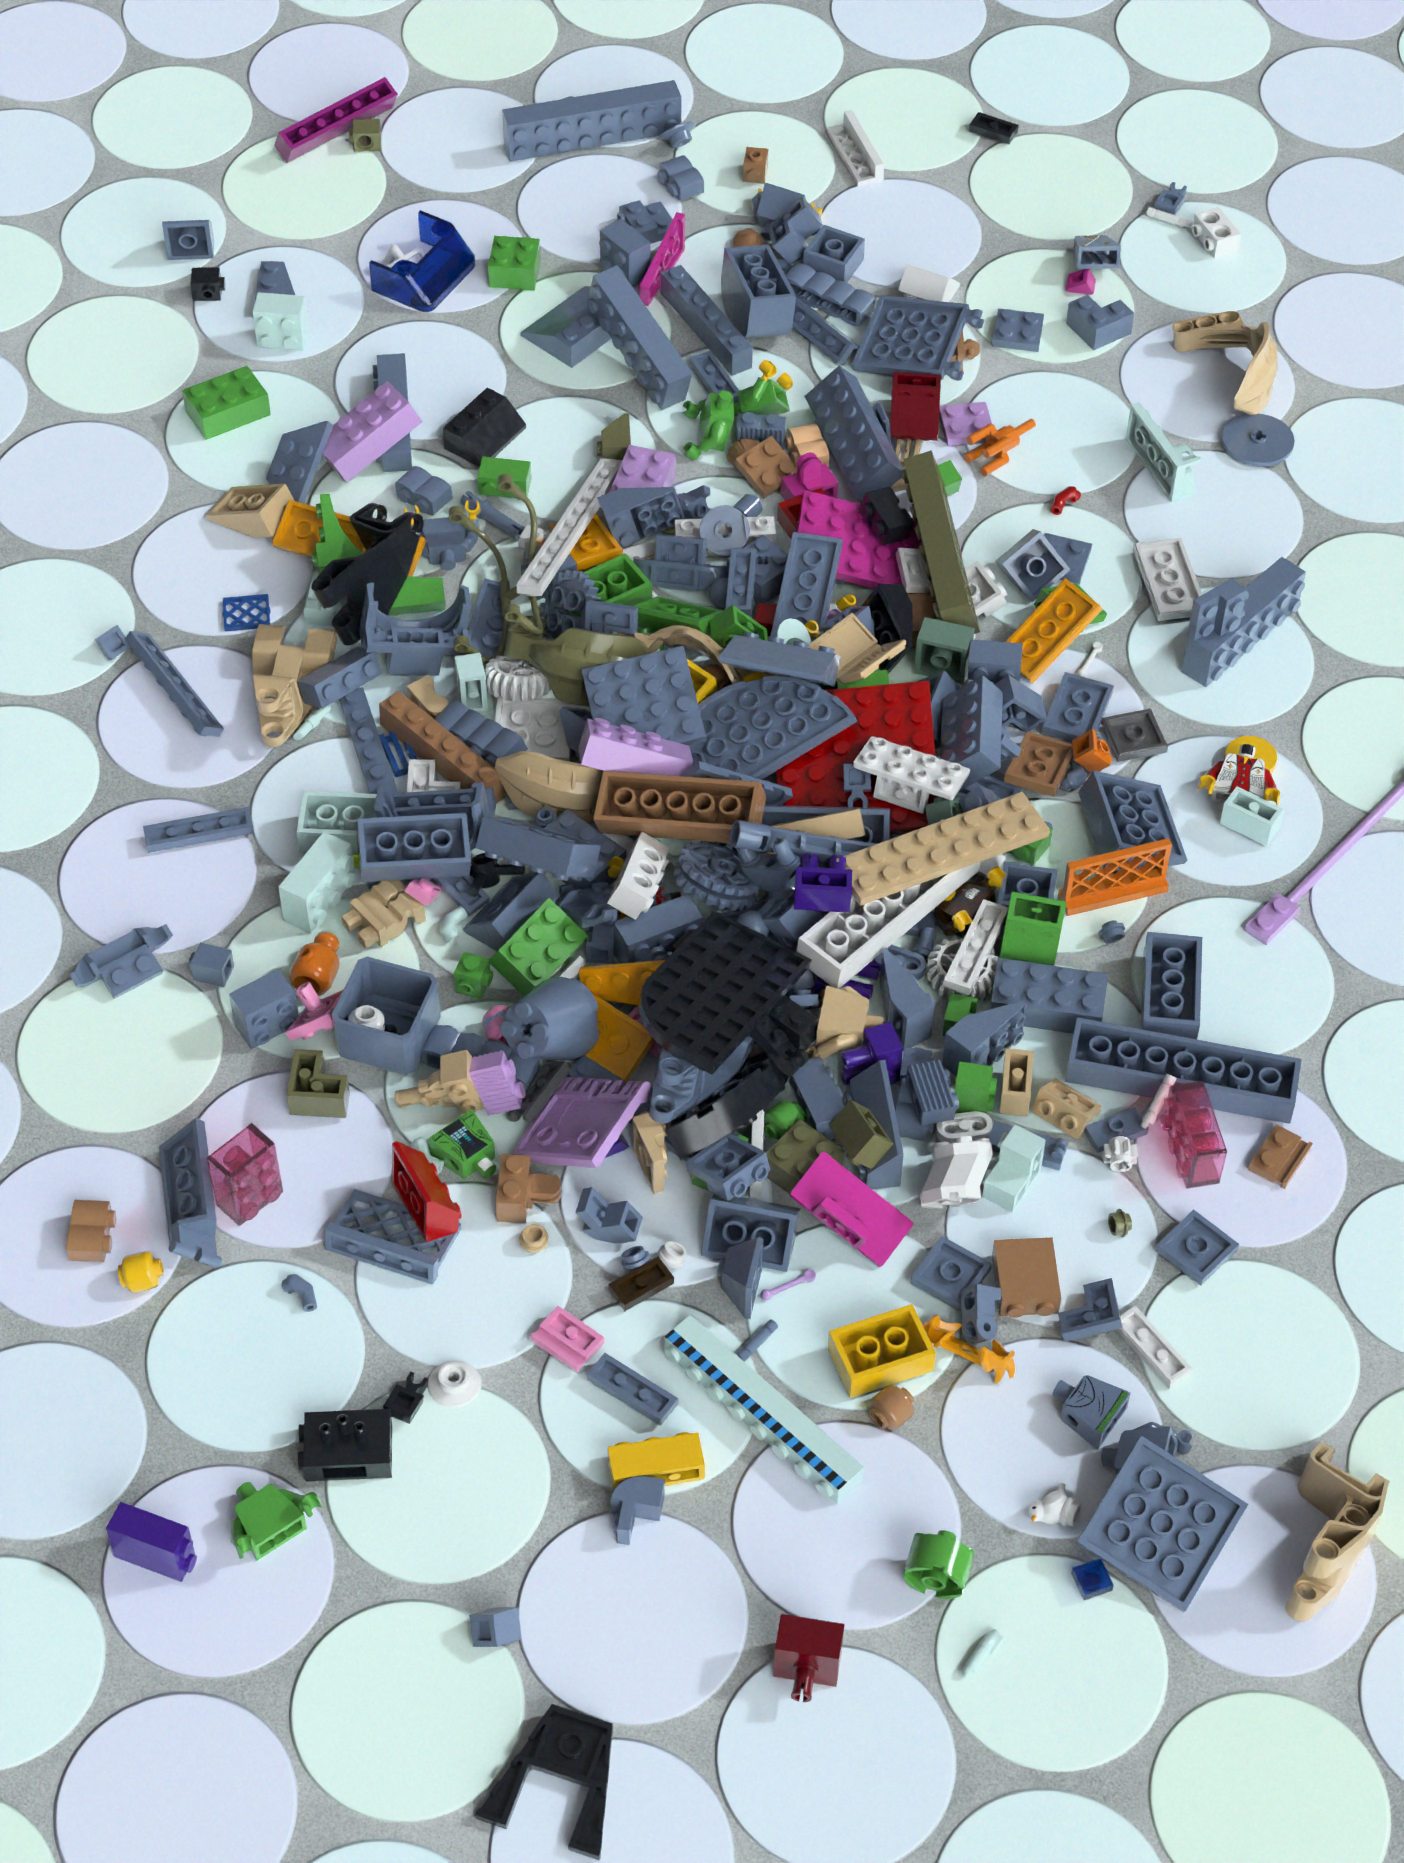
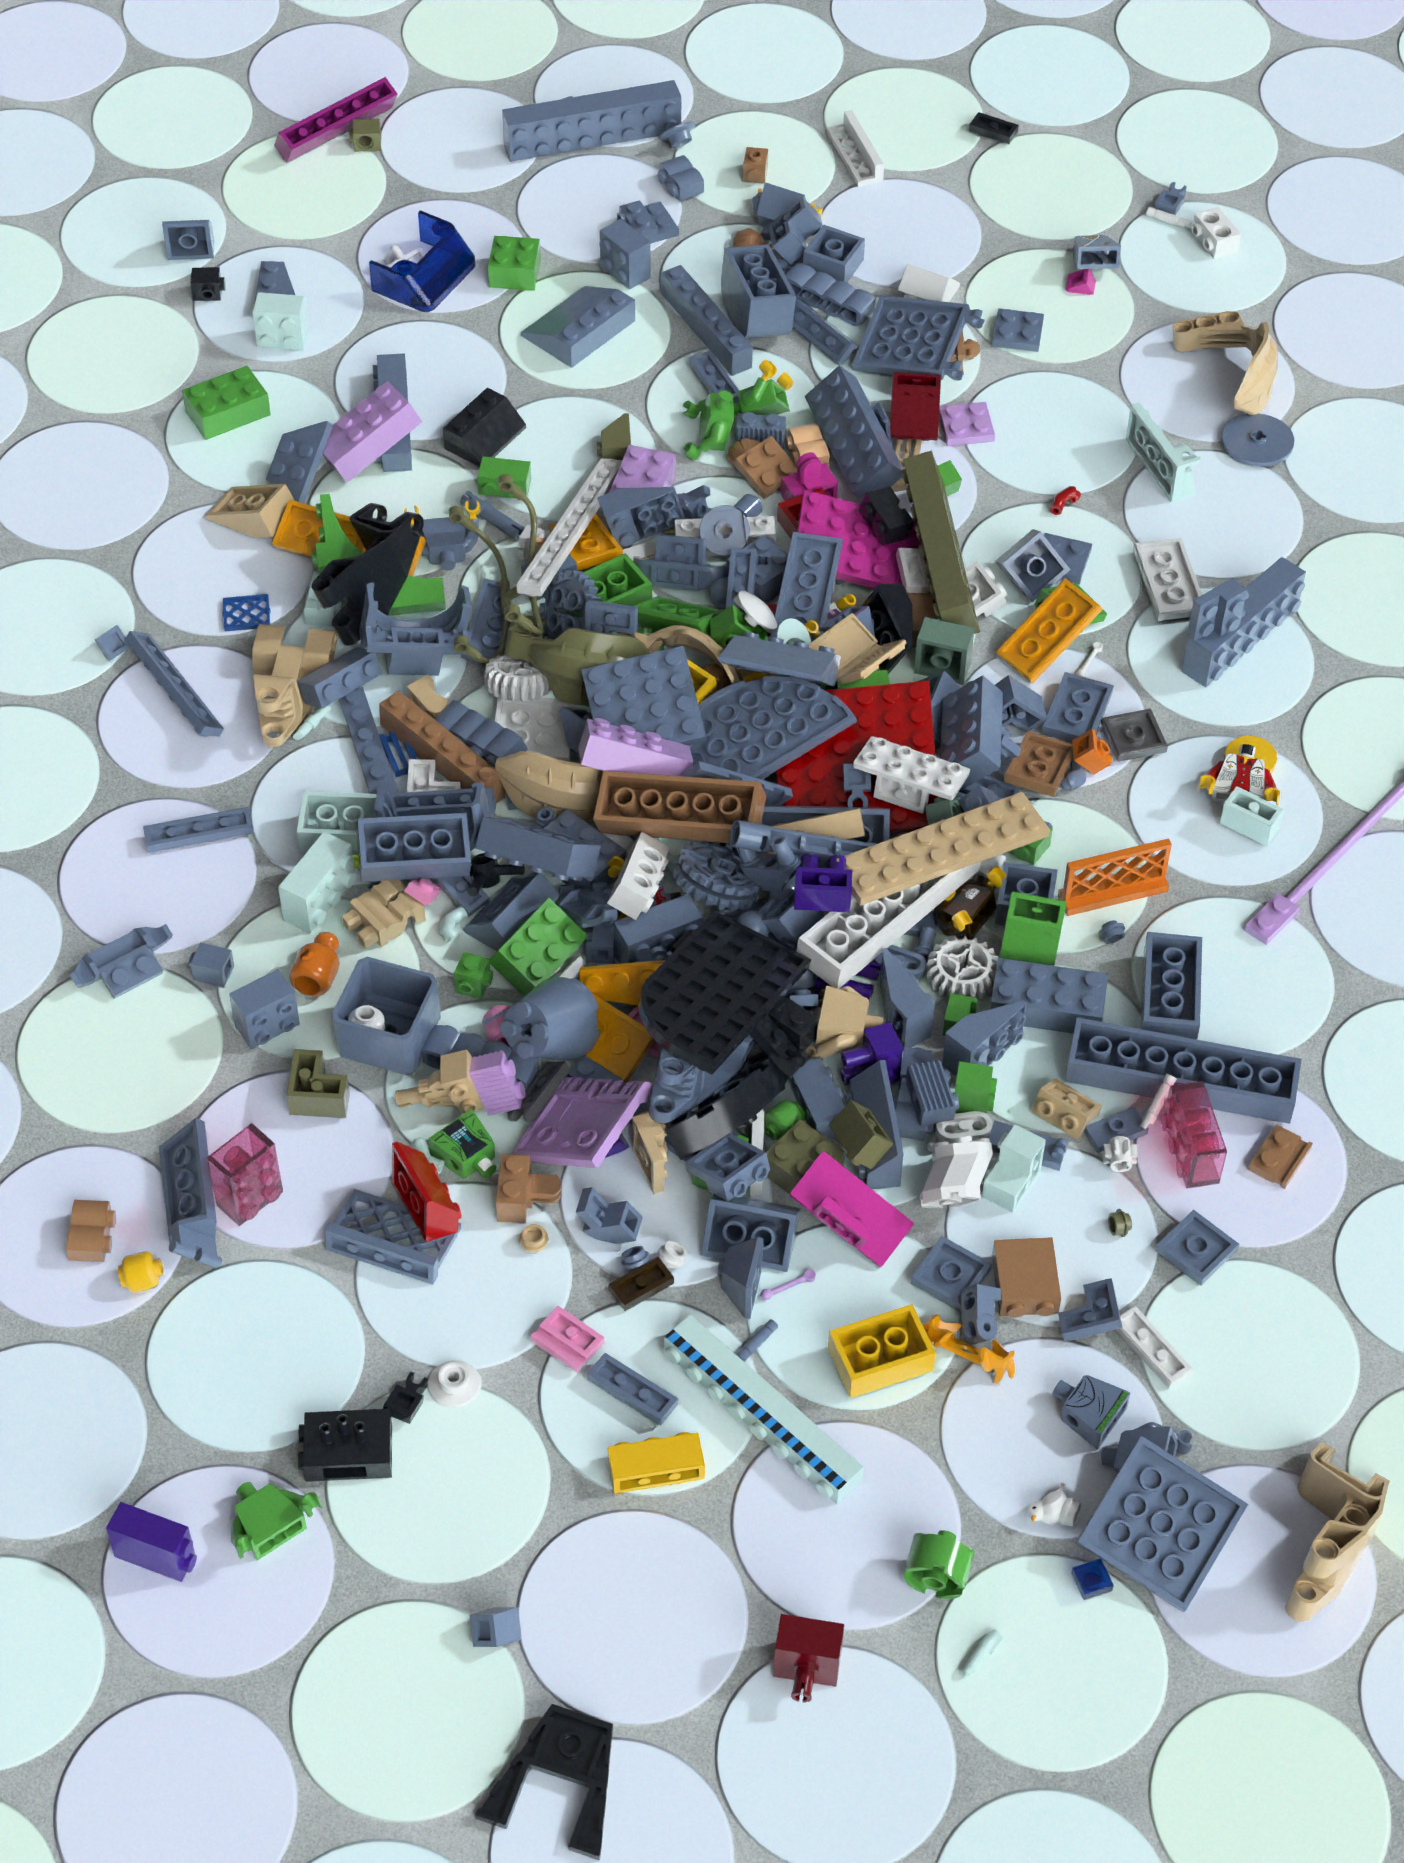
sand blue arm [281,1274,317,1312] -> none
bright pink plate [285,982,344,1042] -> none
sand blue brick [395,466,453,515] -> none
light aqua brick [455,653,488,712] -> none
sand blue brick [587,265,693,411] -> none
sand blue brick [610,1476,665,1545] -> none
dark pink wing [637,212,685,306] -> none
medium nougat head [868,1385,914,1430] -> none
white plate [943,899,1009,995] -> none
orange plant [964,418,1036,476] -> none
sand blue brick [968,639,1023,685] -> none
tan brick [999,1048,1034,1117] -> none
sand blue brick [1066,294,1134,351] -> none
sand blue slope [1078,770,1188,871] -> none
none -> white dish [734,591,777,633]

